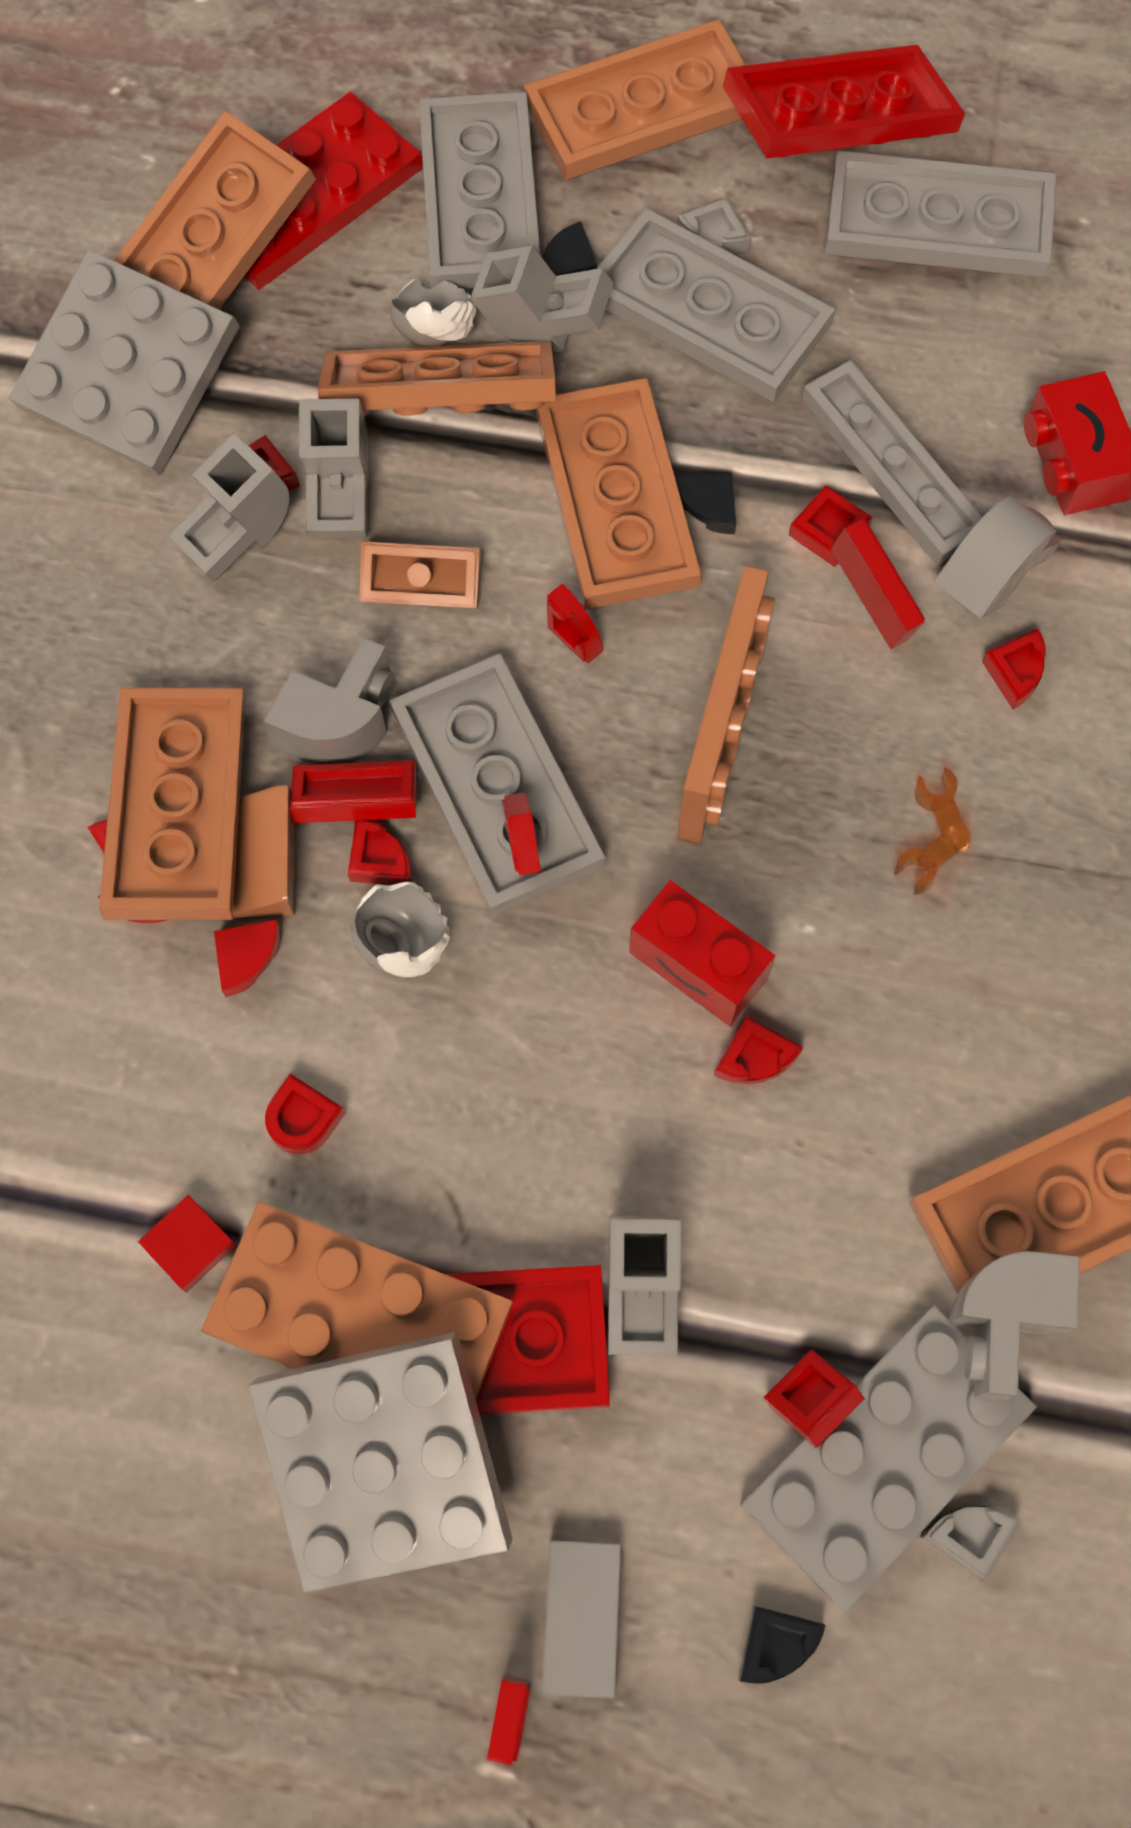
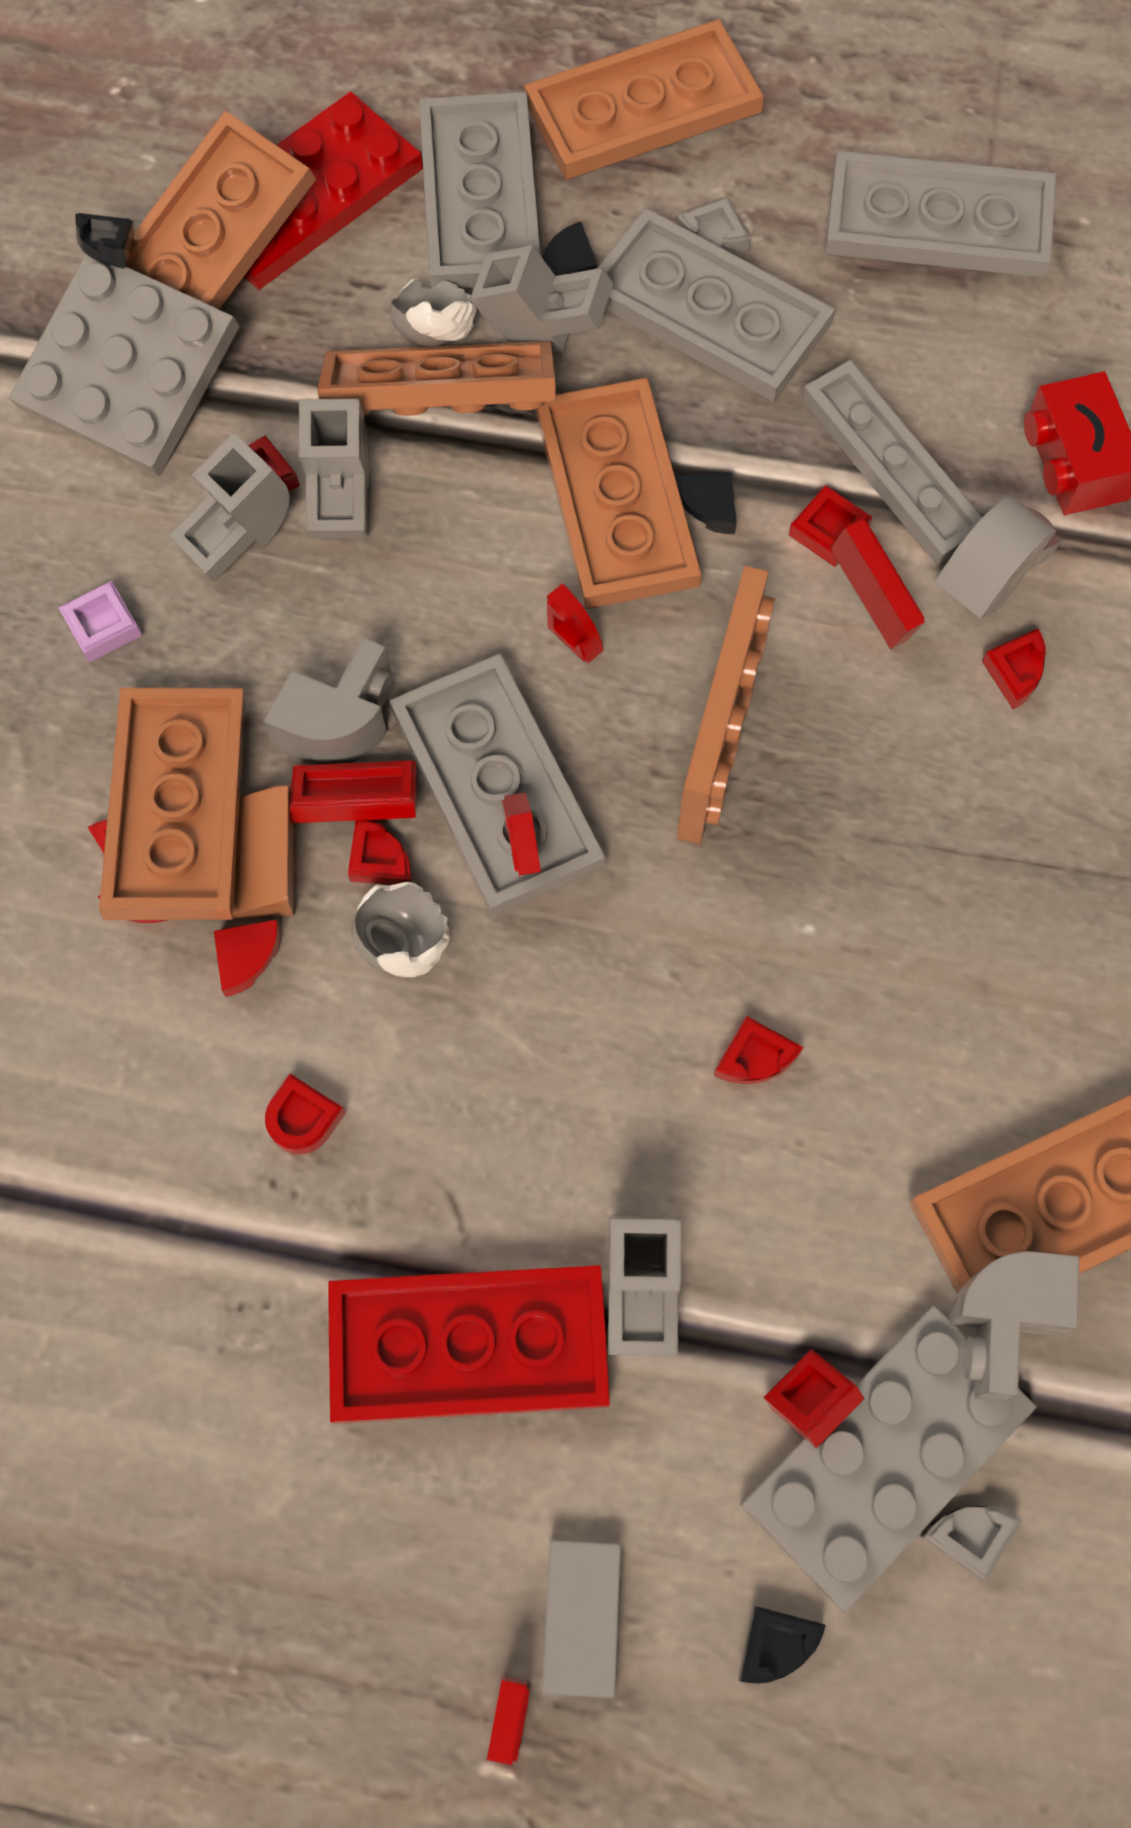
red tile [138,1194,237,1293] -> none
nougat plate [201,1201,513,1399] -> none
light grey plate [248,1331,513,1593] -> none
nougat slope [359,541,483,608] -> none
red brick [629,880,776,1027] -> none
red plate [723,44,965,159] -> none
clear orange arm [894,767,971,895] -> none
none -> lavender tile [58,581,142,663]
none -> black tile [75,213,134,268]

